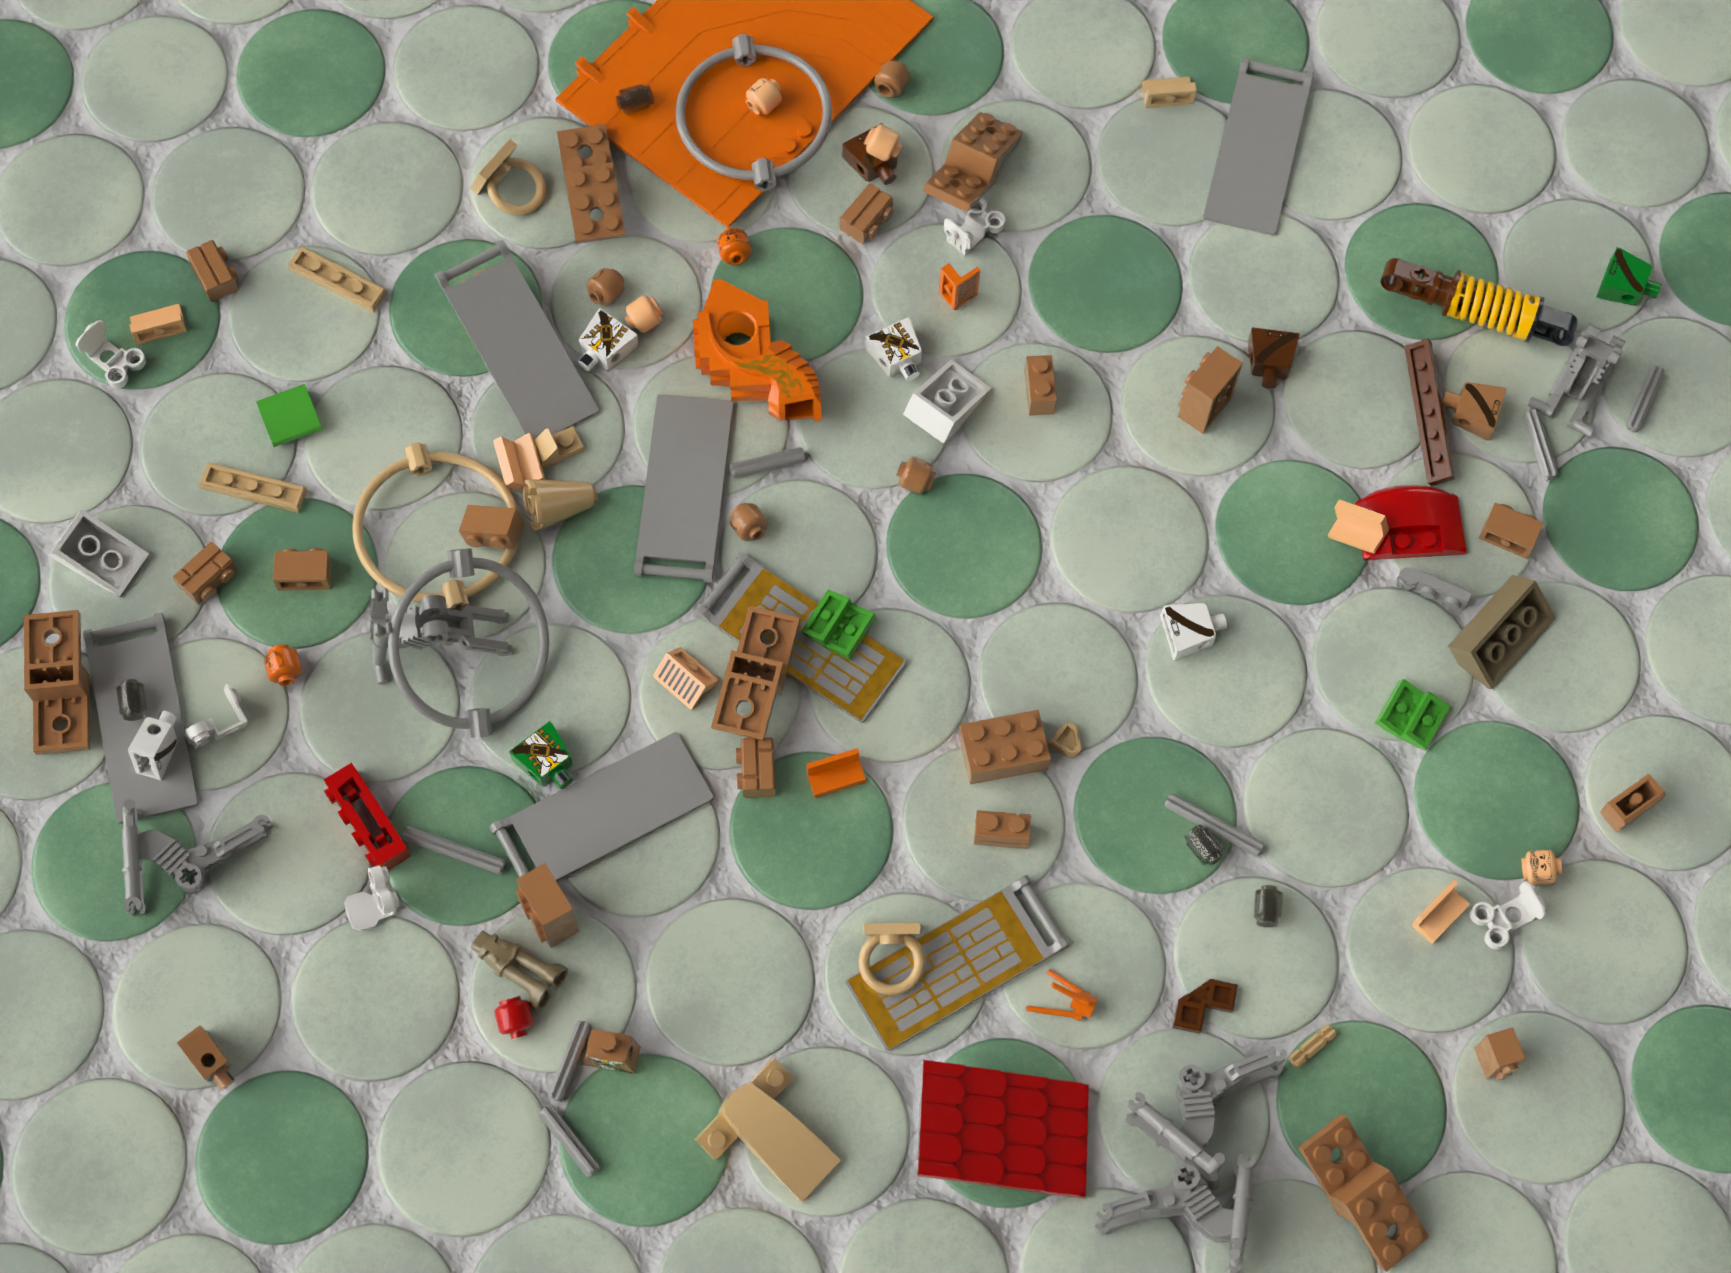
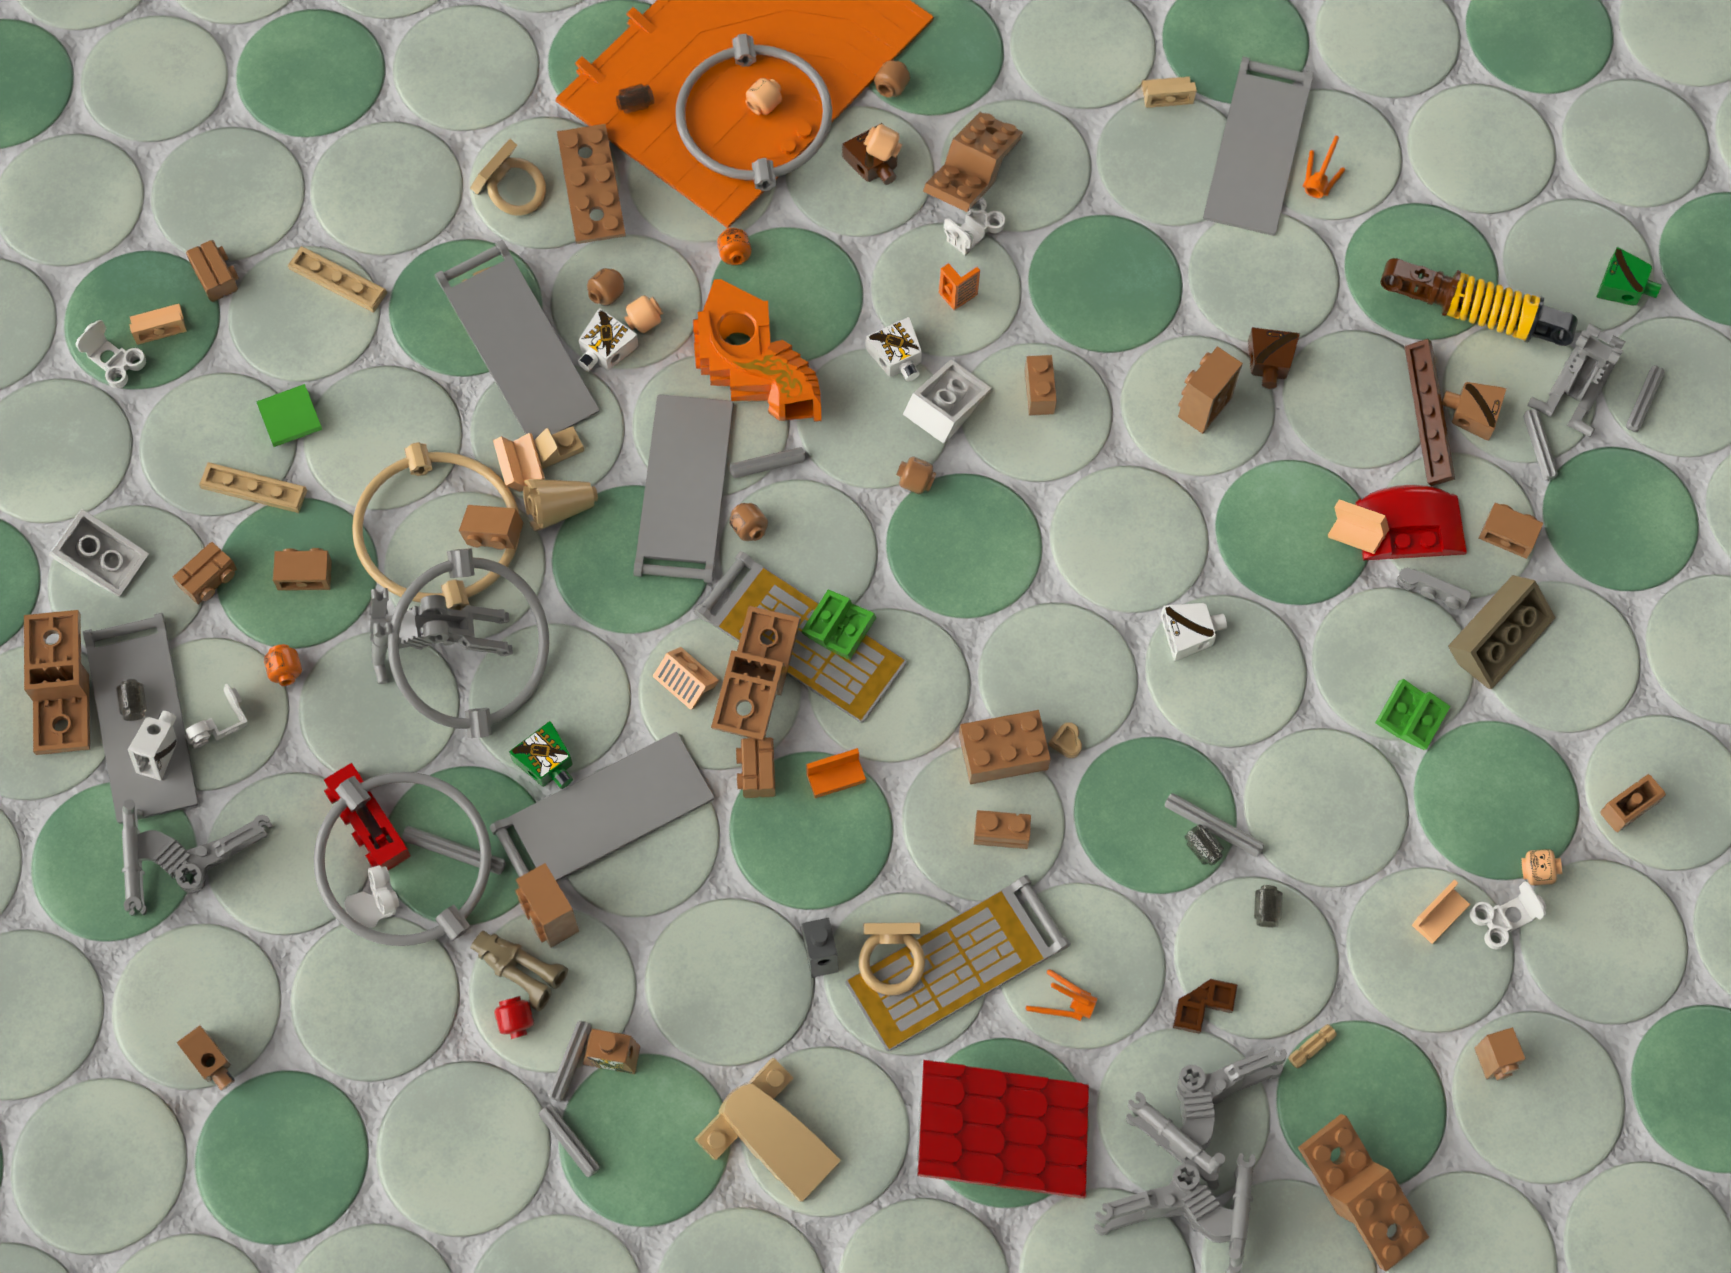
medium nougat brick [839,183,894,244] -> none
none -> light grey piece [314,772,491,946]
none -> dark grey torso [801,918,839,978]
none -> orange plant [1302,136,1345,198]

